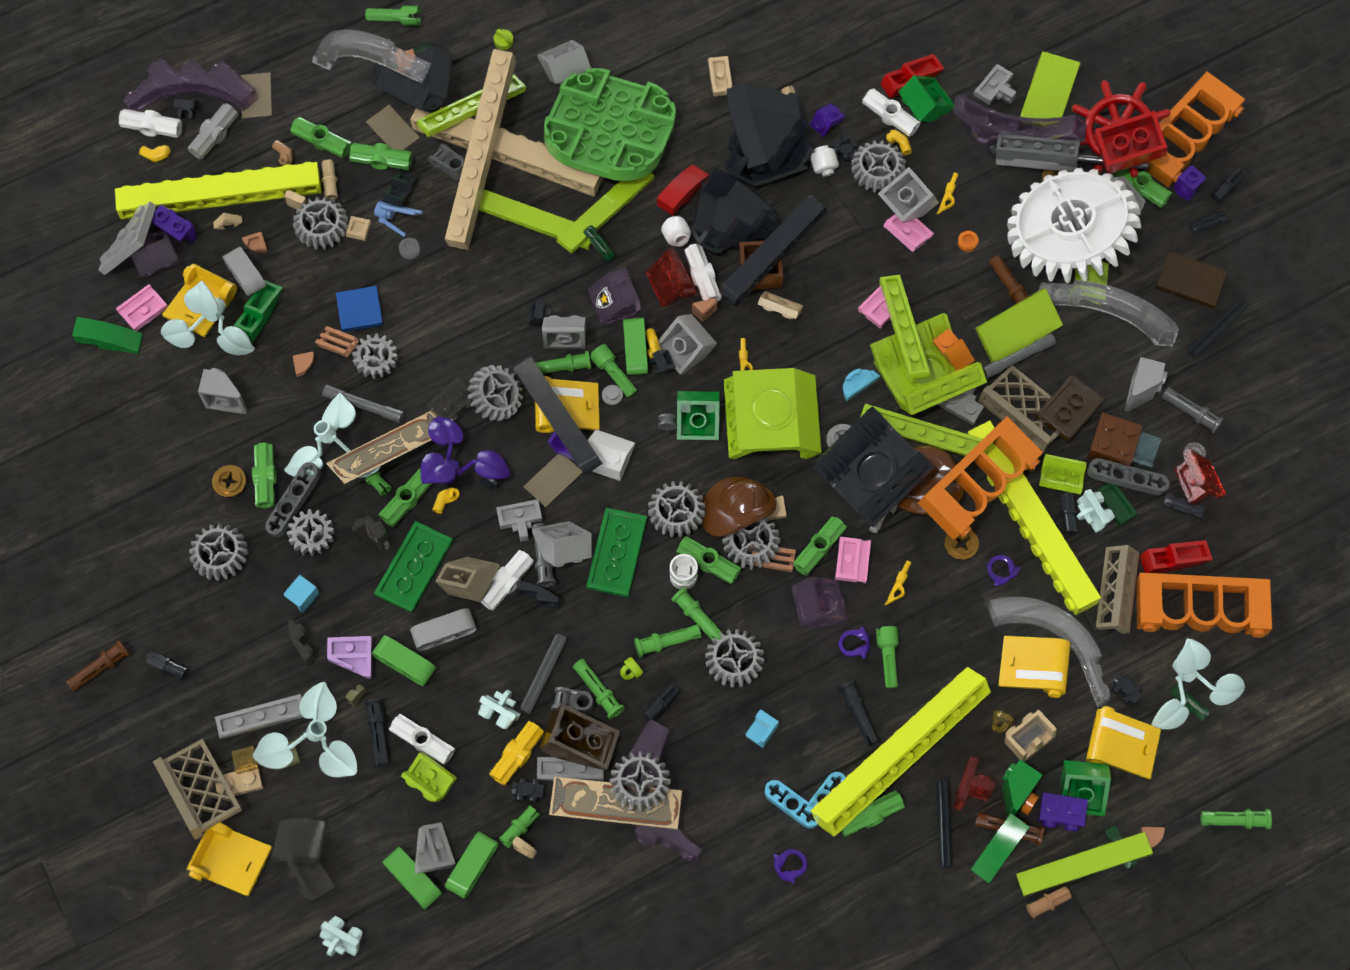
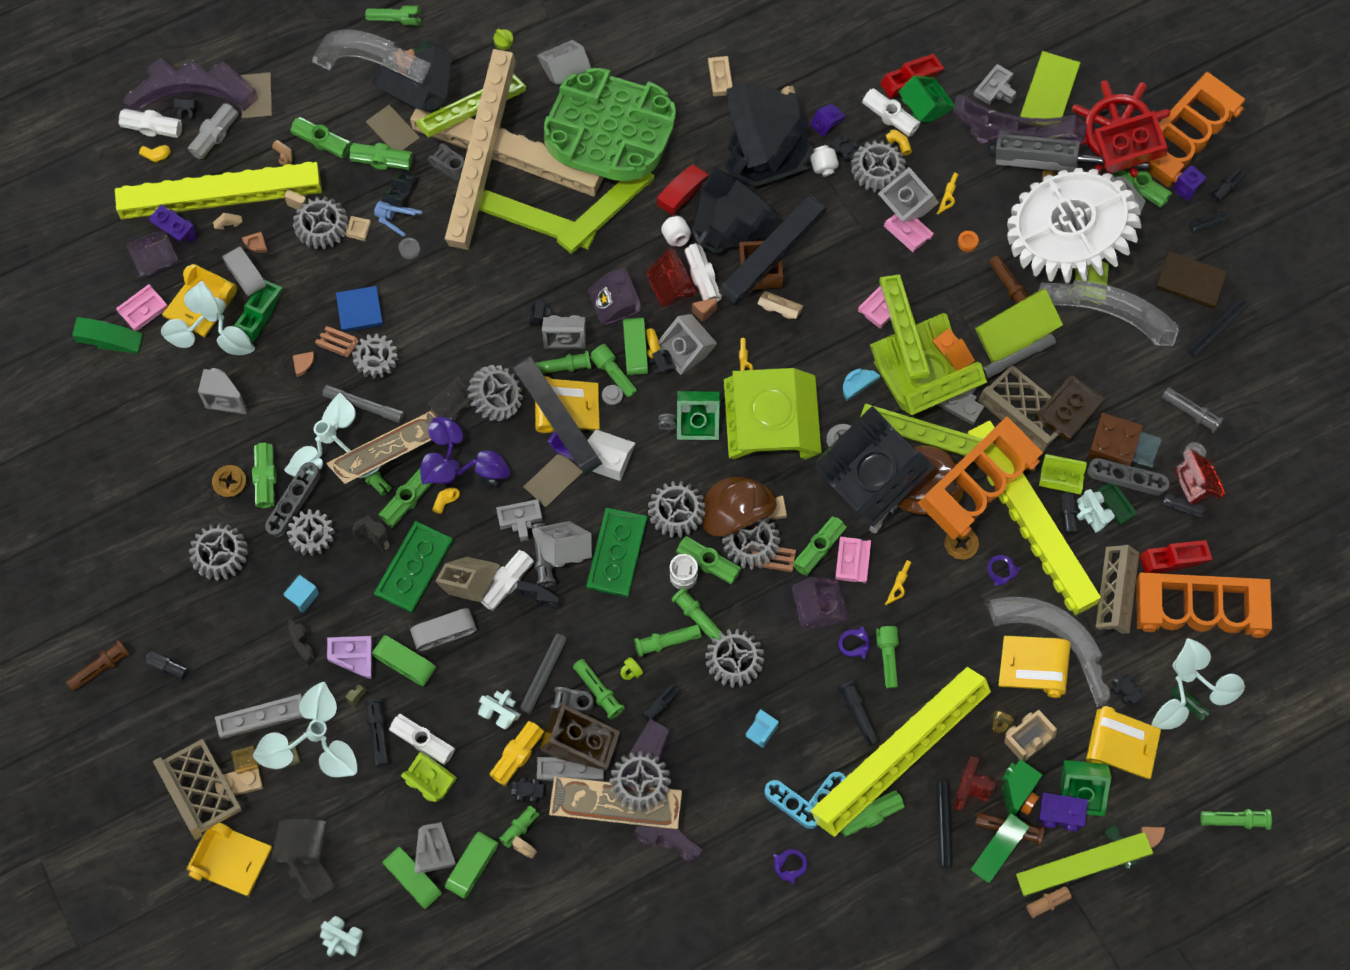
light grey plate [99,201,156,275] -> none
tan axle [321,159,338,200] -> none
dark green axle [583,225,615,261] -> none
light grey slope [1124,357,1167,412] -> none

